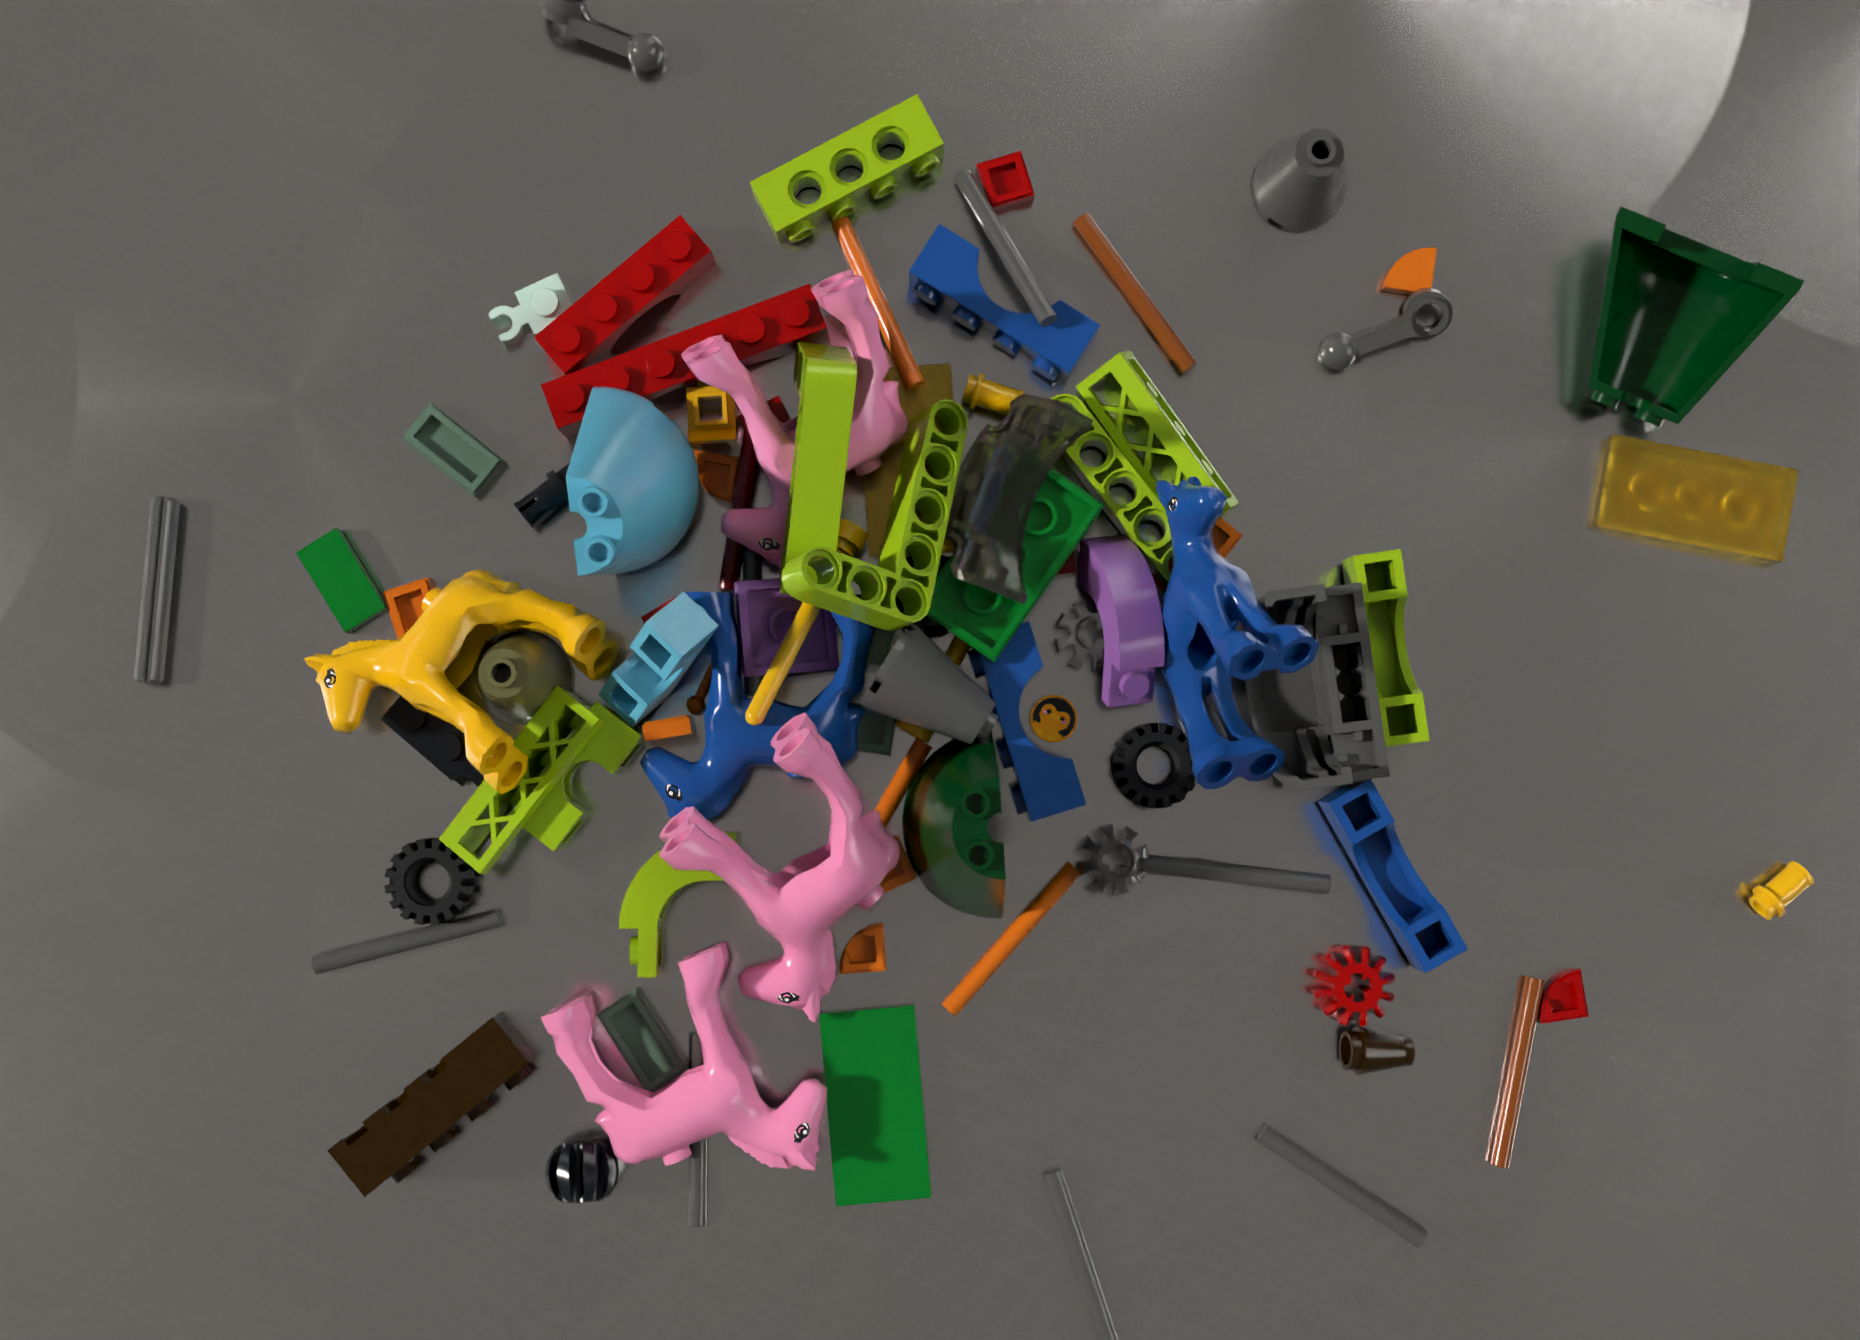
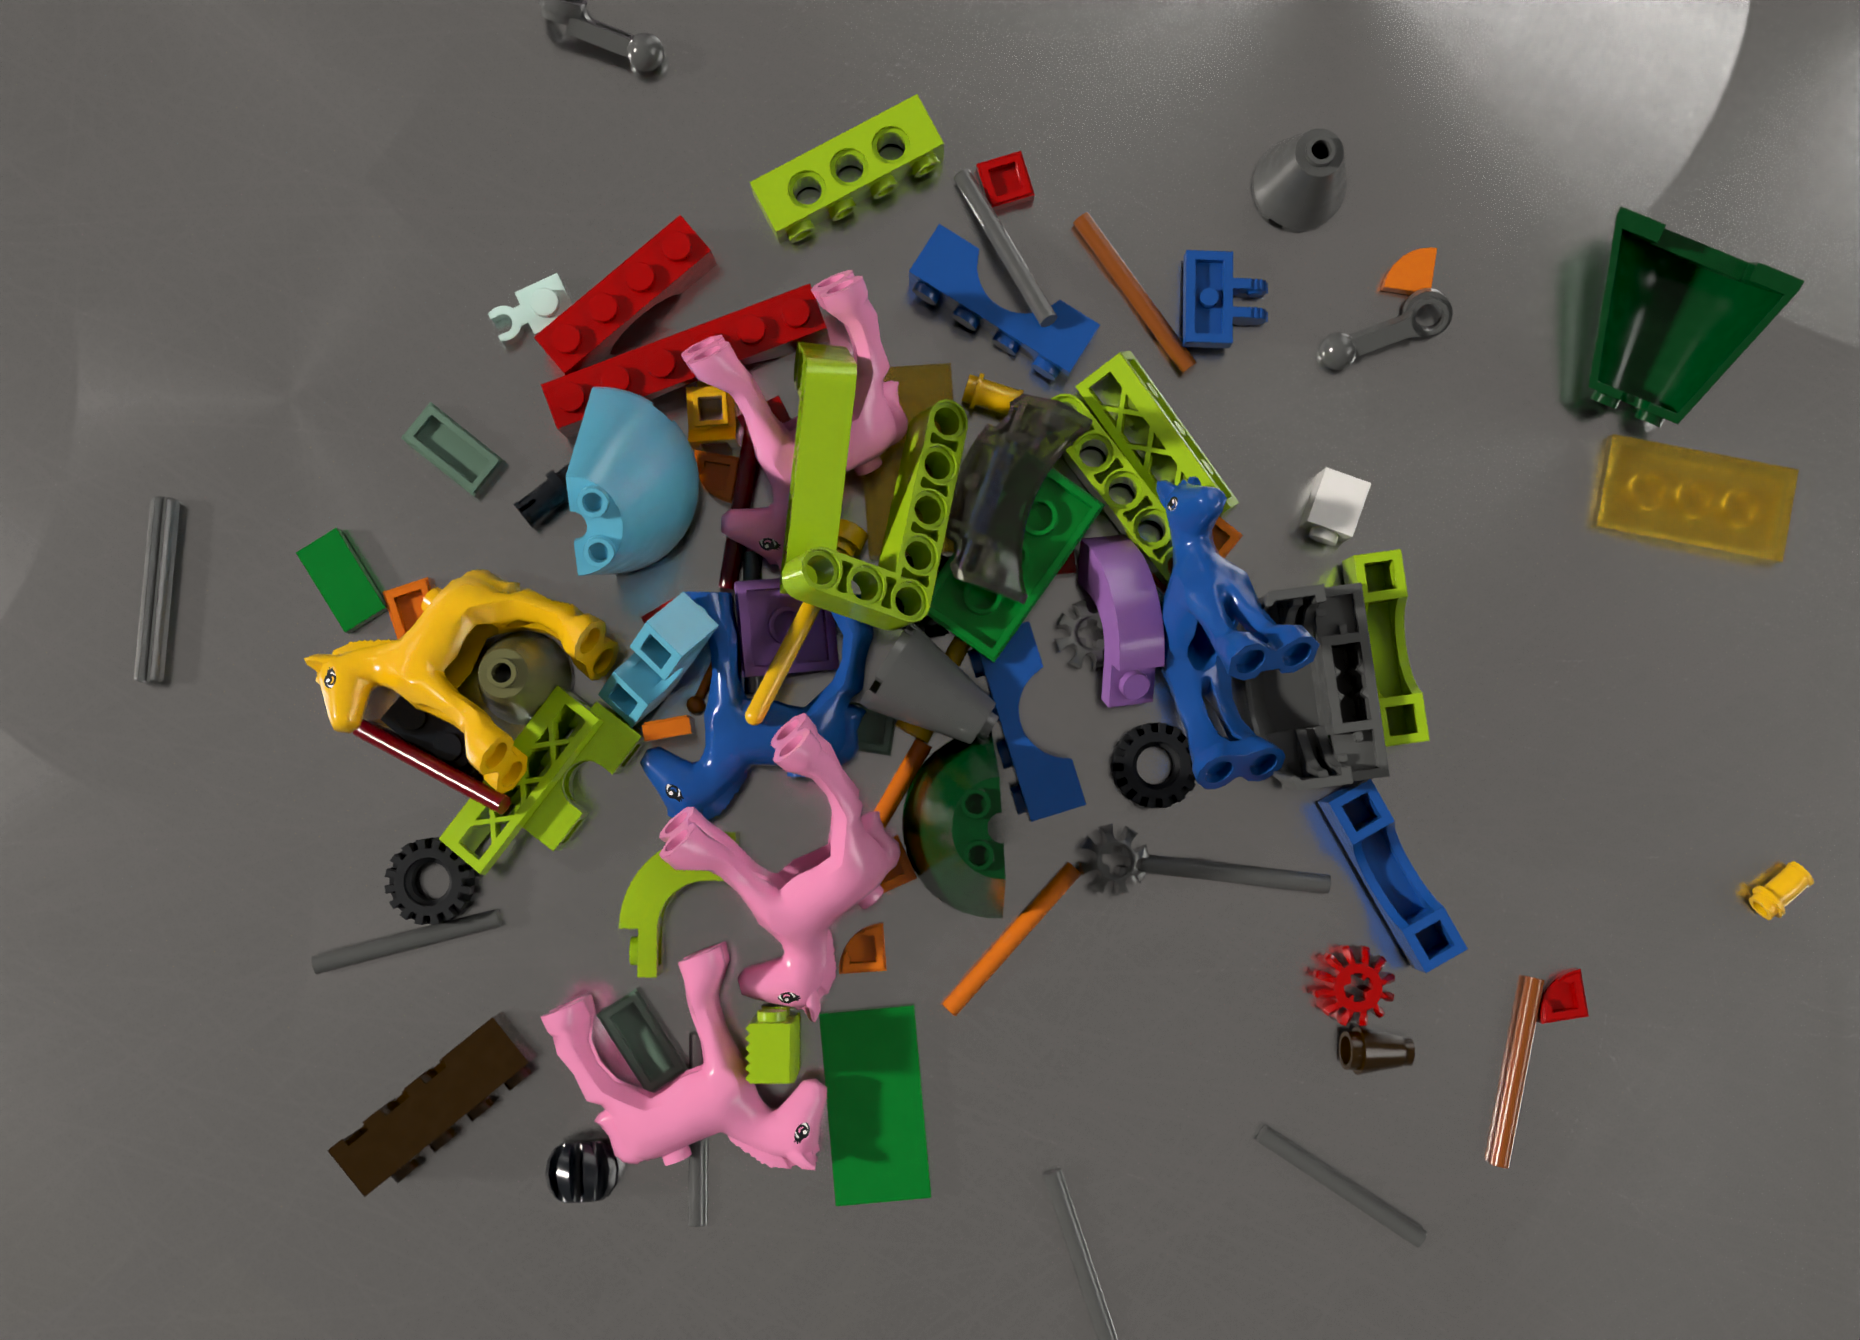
orange bar [832,216,924,390] -> none
sand green tile [865,627,896,668] -> none
light orange tile [1029,695,1078,743] -> none
none -> dark red bar [353,719,511,814]
none -> lime brick [745,1004,800,1084]
none -> blue hinge [1183,250,1268,348]
none -> white brick [1299,467,1371,546]

